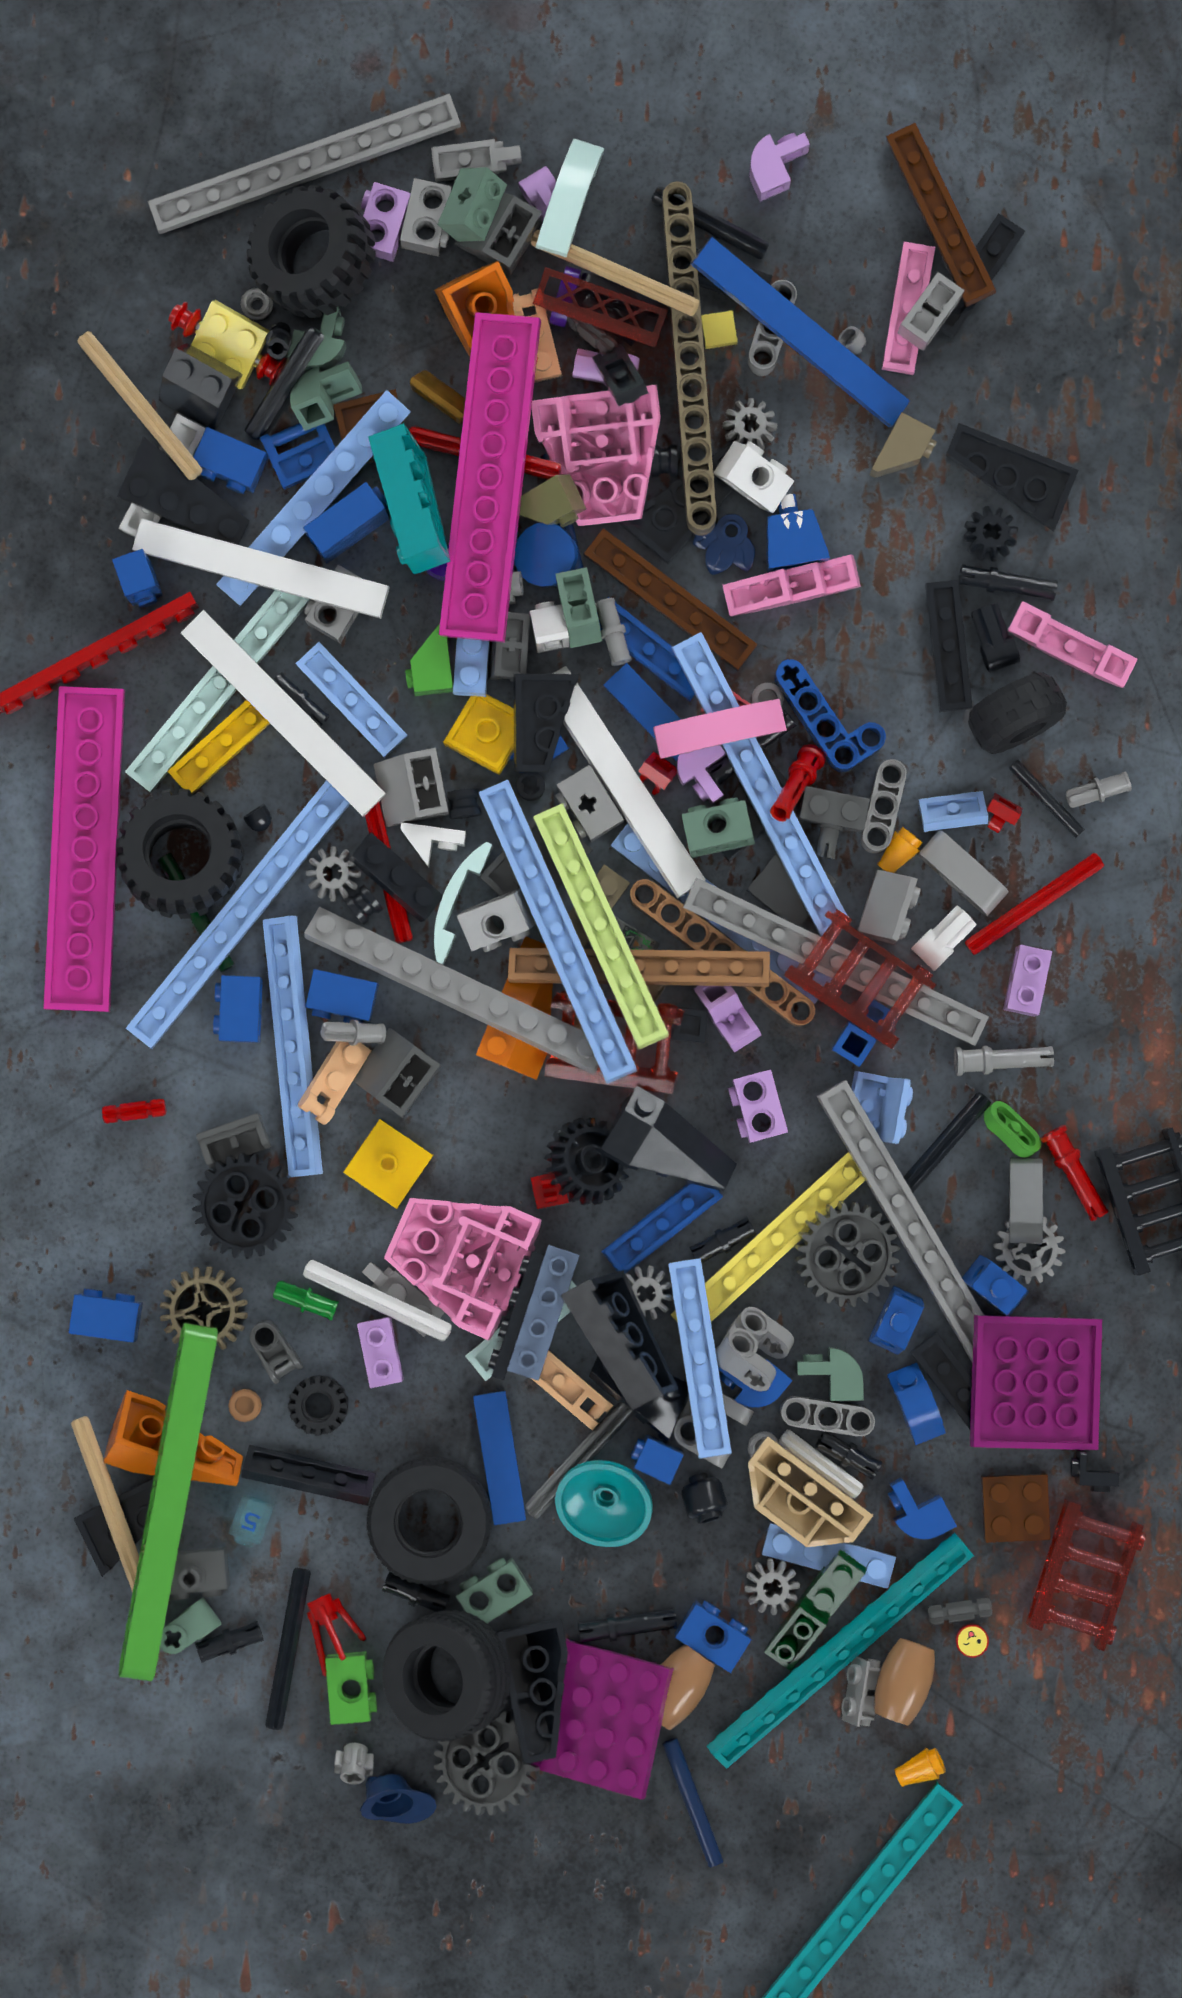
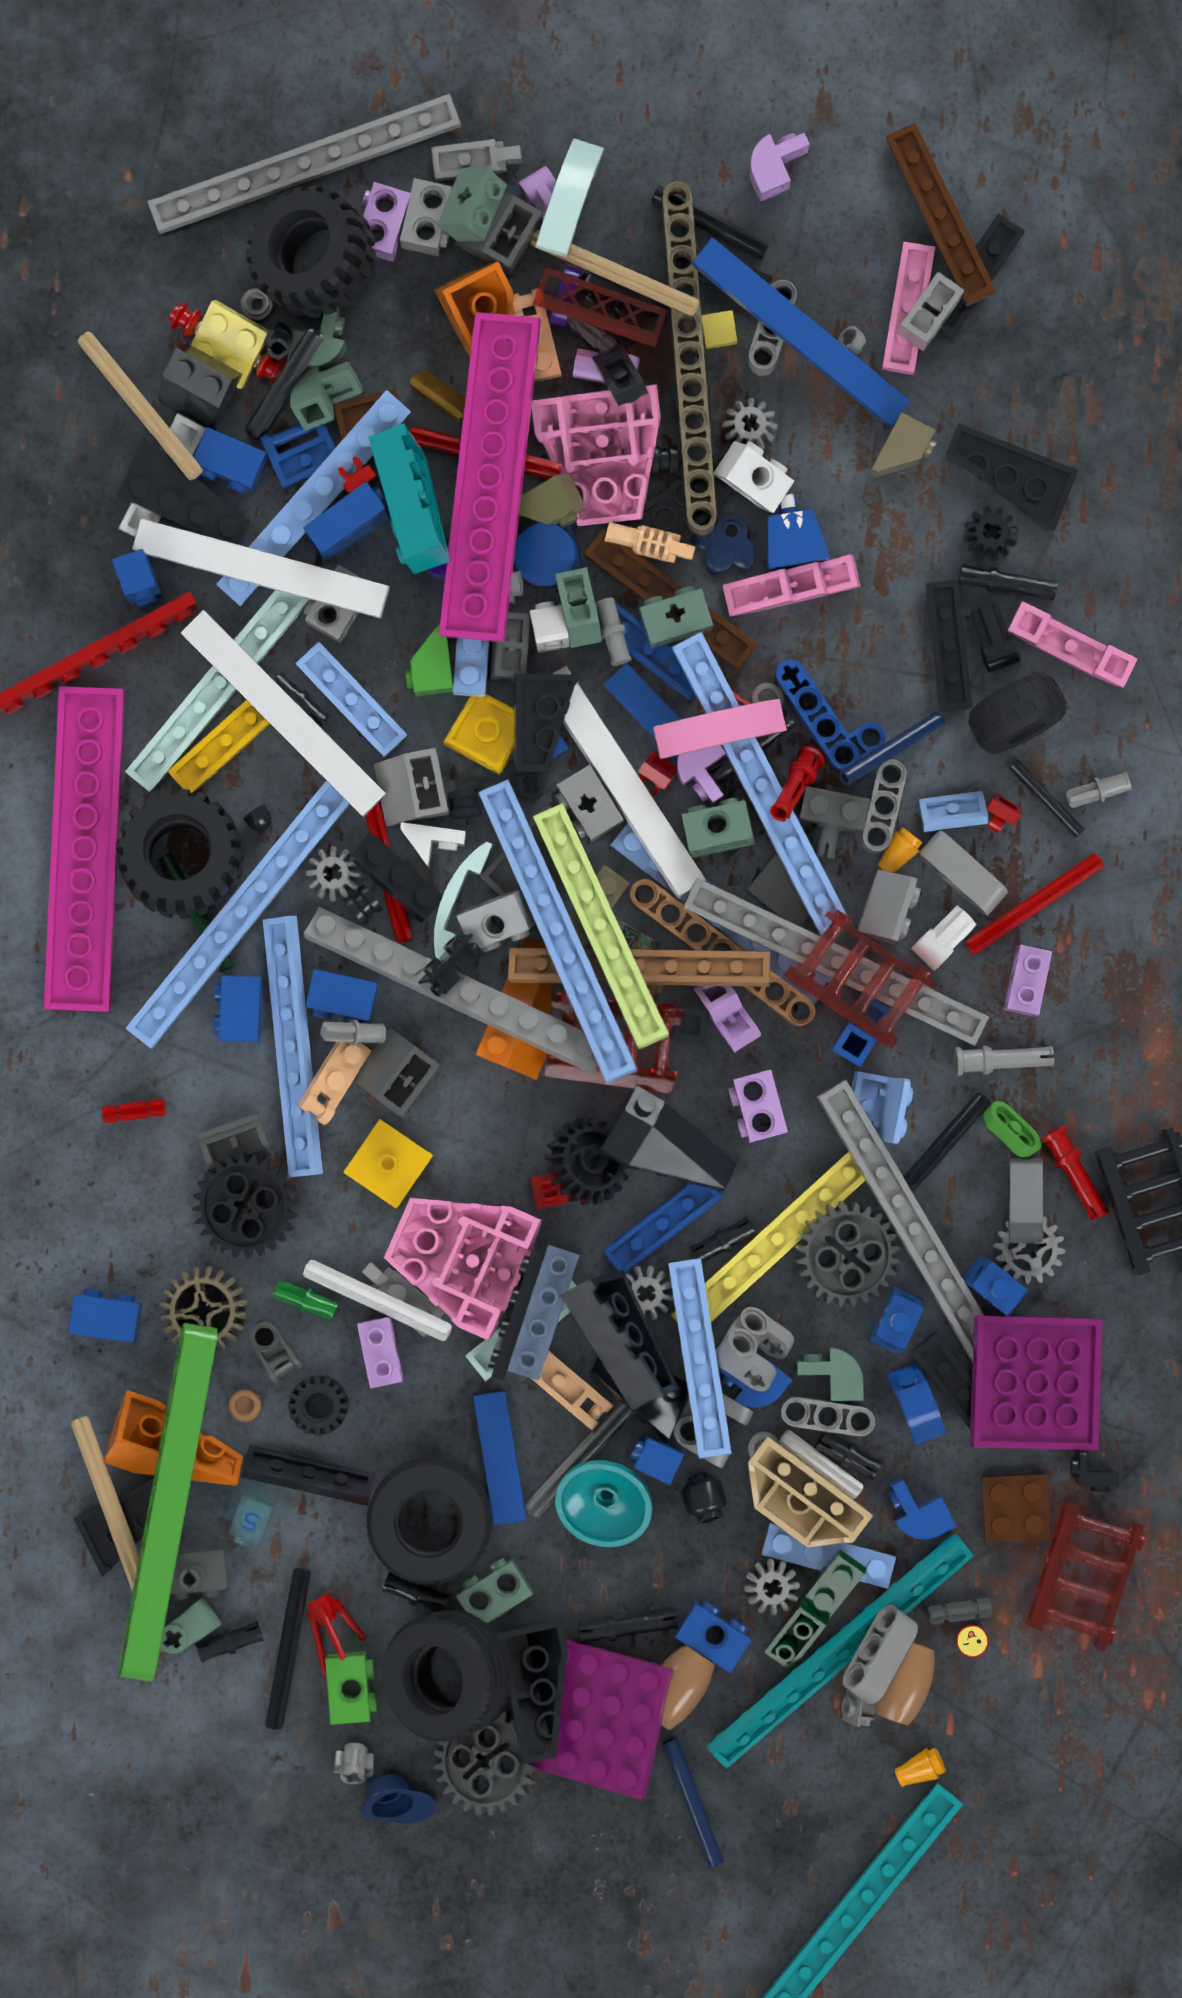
none -> red tile [338,456,379,494]
none -> black hinge [418,933,481,997]
none -> light nougat hinge [605,521,695,563]
none -> sand green brick [639,586,713,649]
none -> dark blue piece [839,711,945,786]
none -> light grey beam [843,1605,918,1704]

